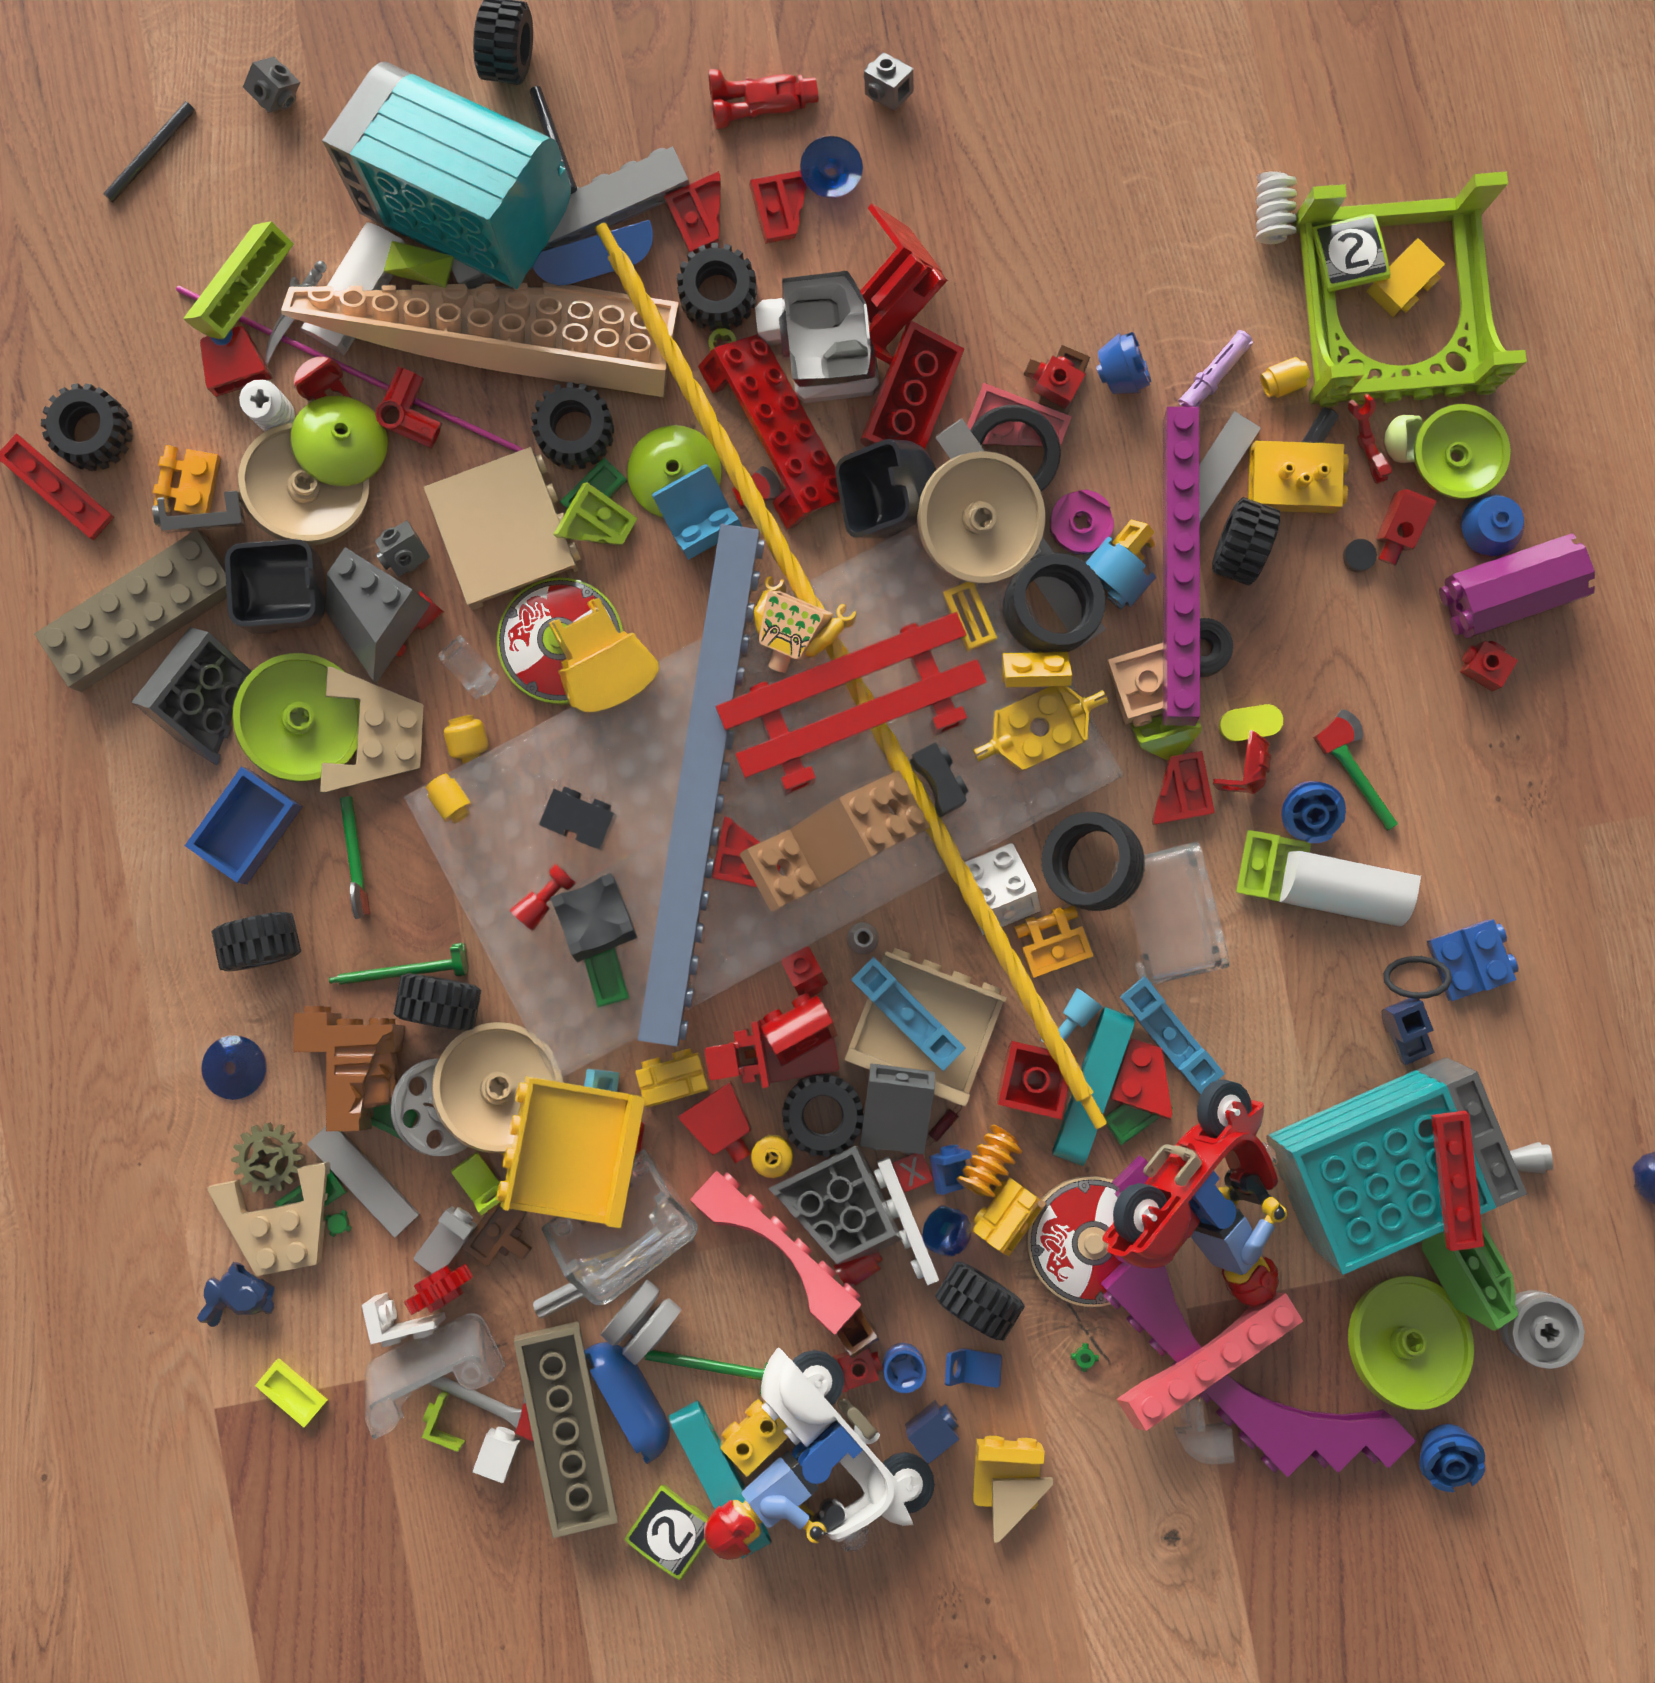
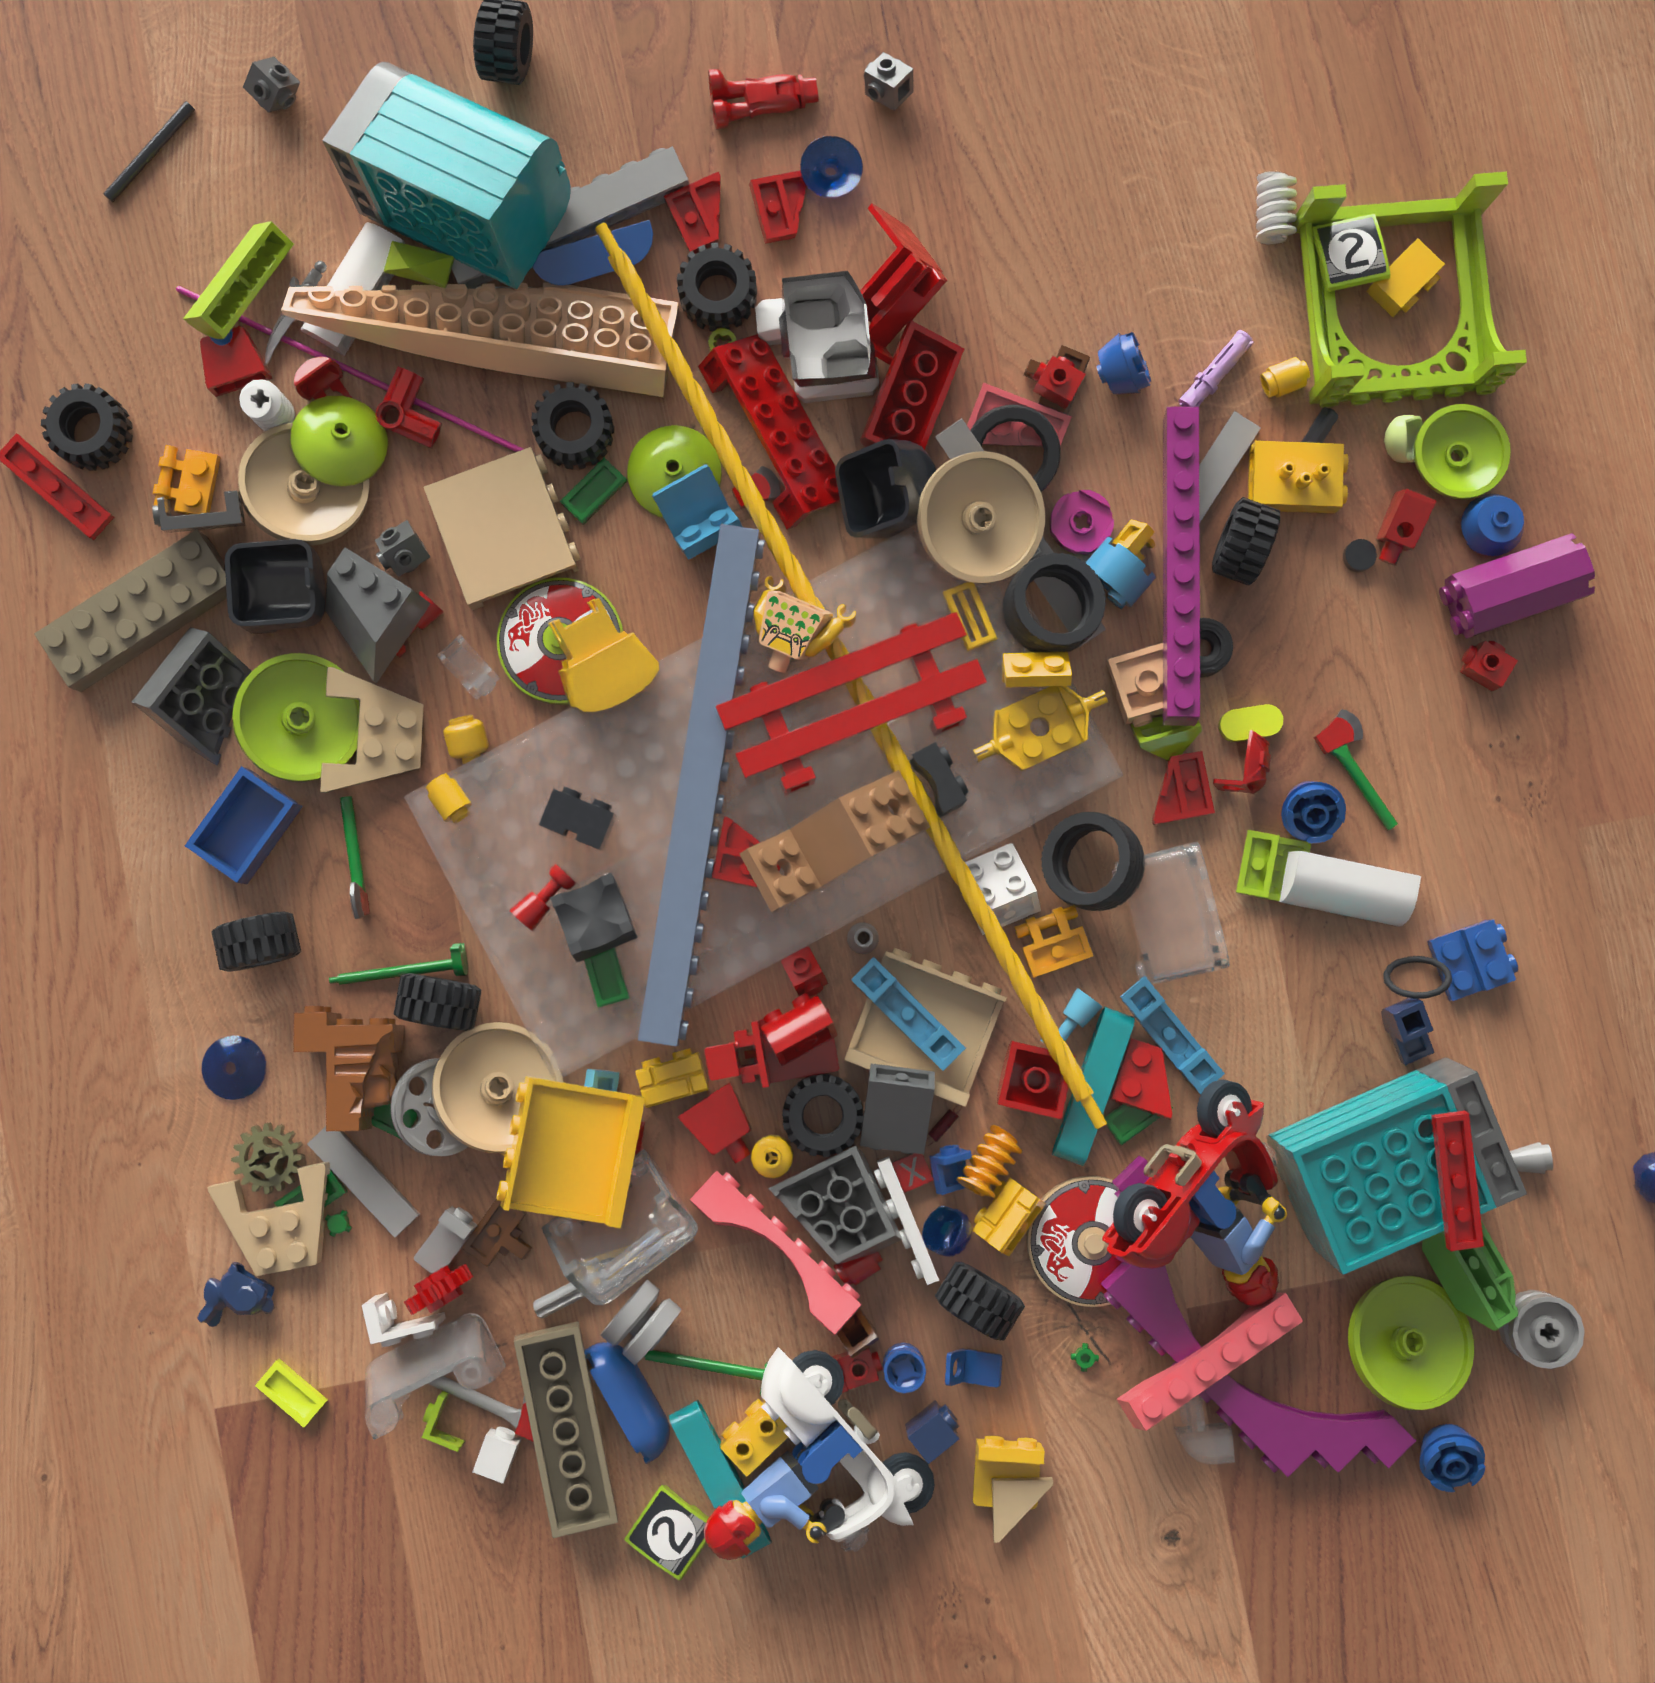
lime bracket [451,1152,501,1215] -> none
black bar [529,86,577,194] -> none
lime wing [553,482,638,546] -> none
red piece [1348,394,1392,484] -> none

